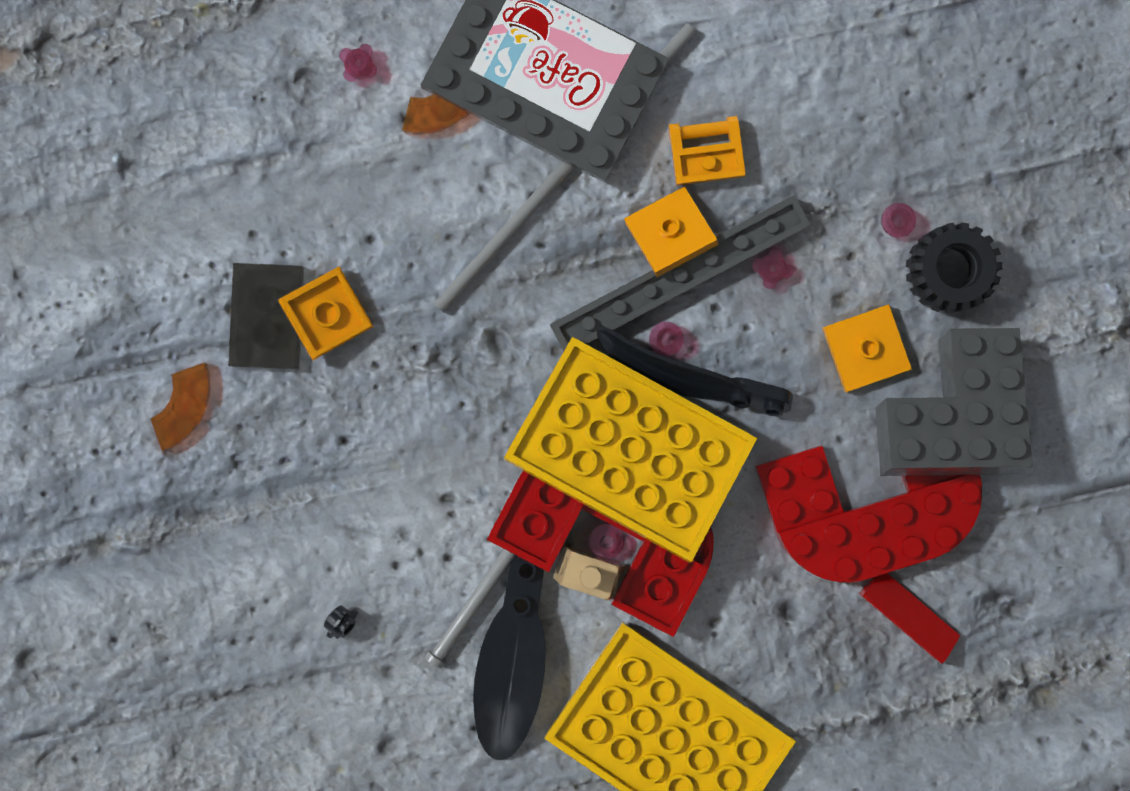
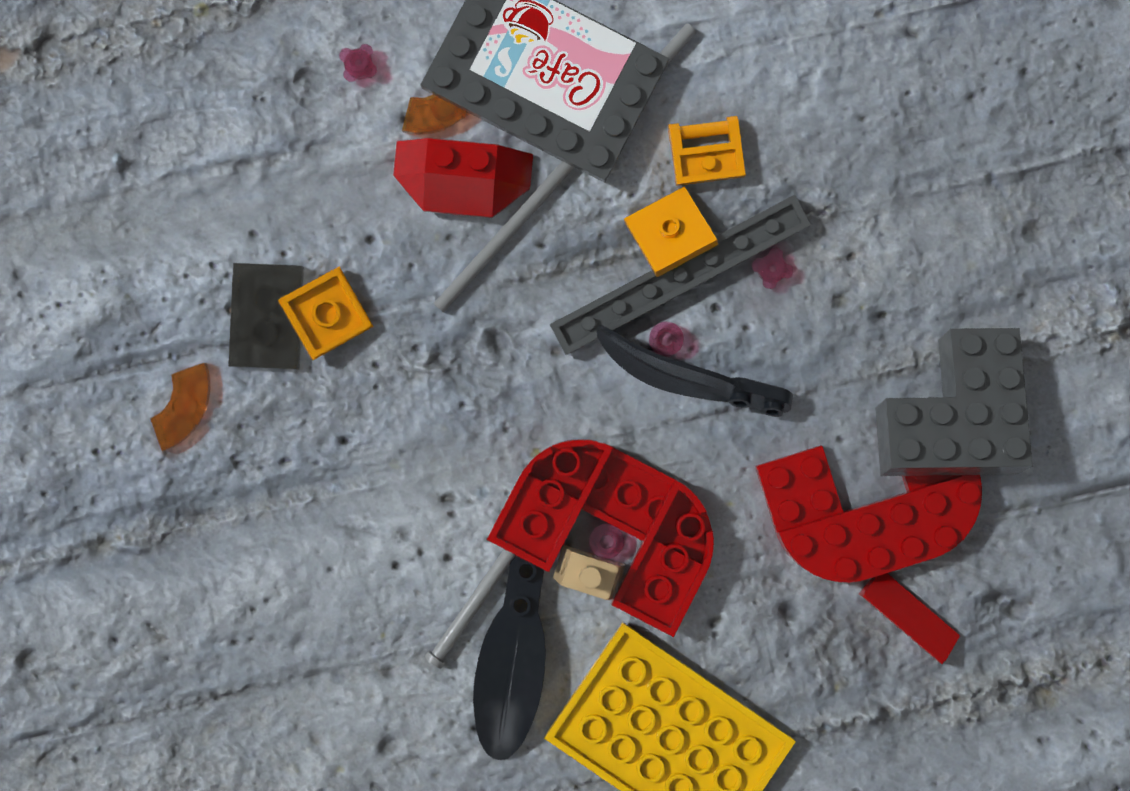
black plate [324,605,358,639] -> none
yellow plate [504,337,757,563] -> none
light orange plate [822,304,912,392] -> none
clear pink plate [881,203,916,238] -> none
black tyre [905,222,1003,313] -> none
none -> red wedge [393,138,534,218]

